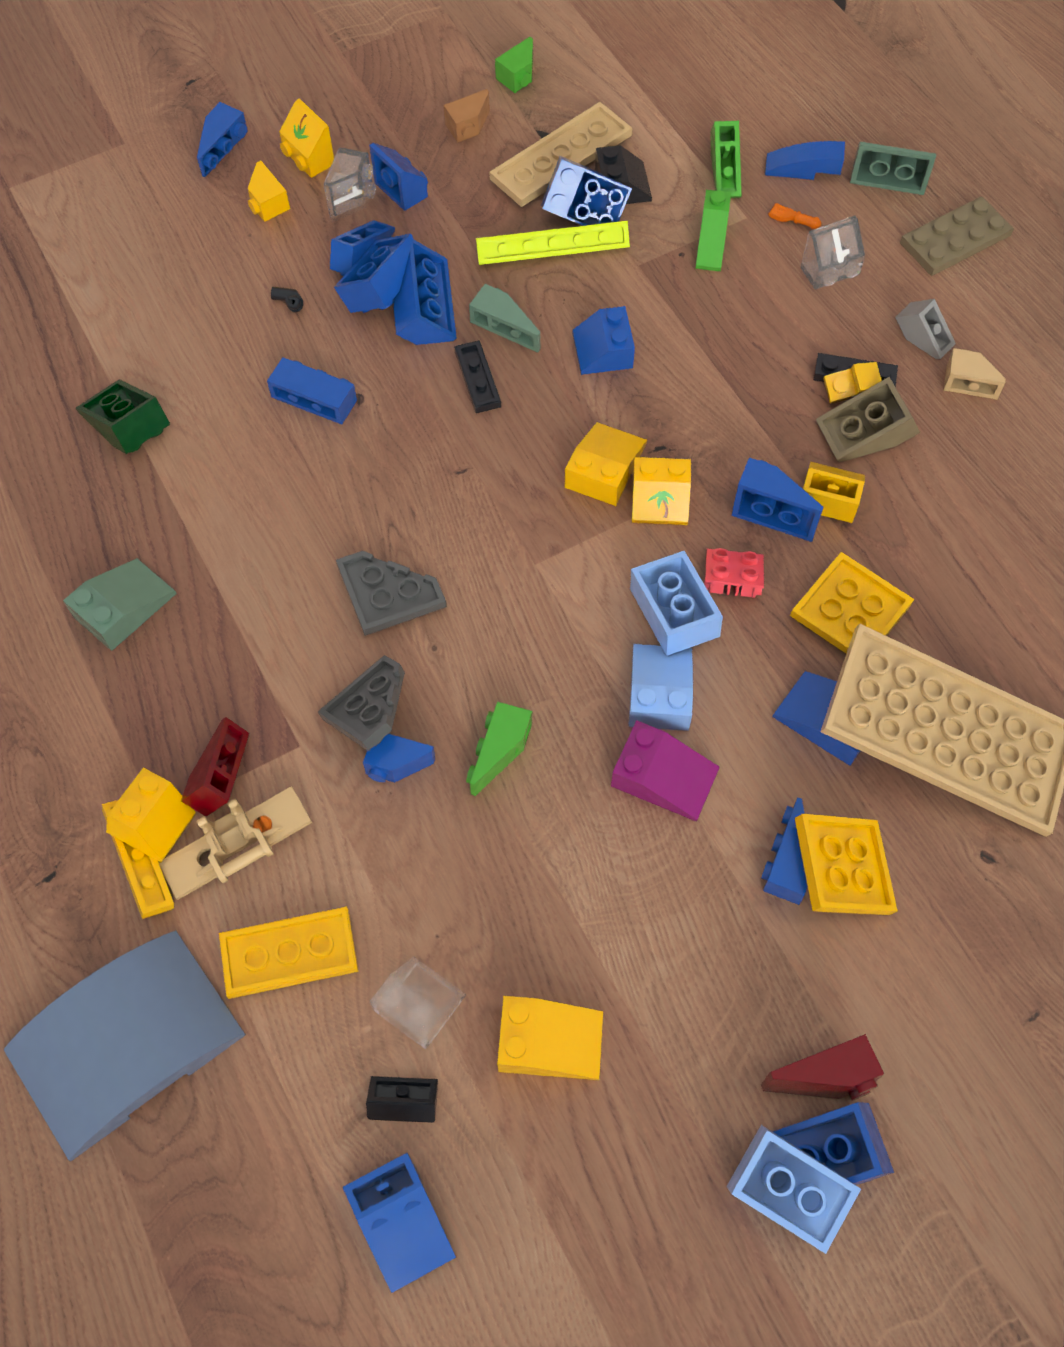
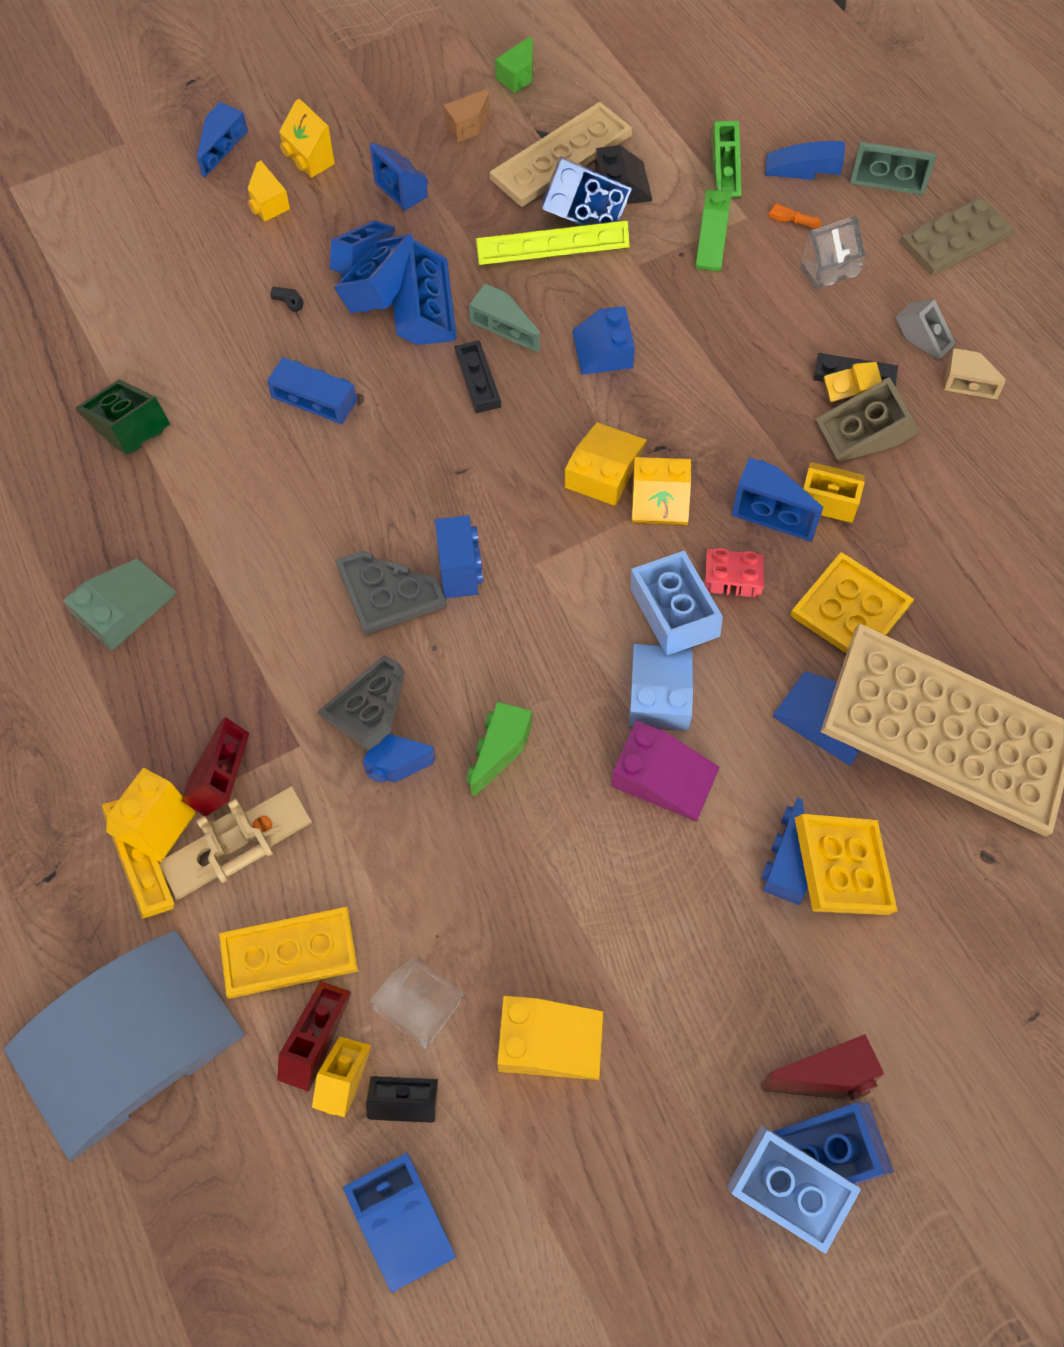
clear slope [324,147,376,222] -> none
none -> dark red slope [277,981,351,1092]
none -> yellow slope [312,1036,371,1117]
none -> blue brick [435,515,483,598]

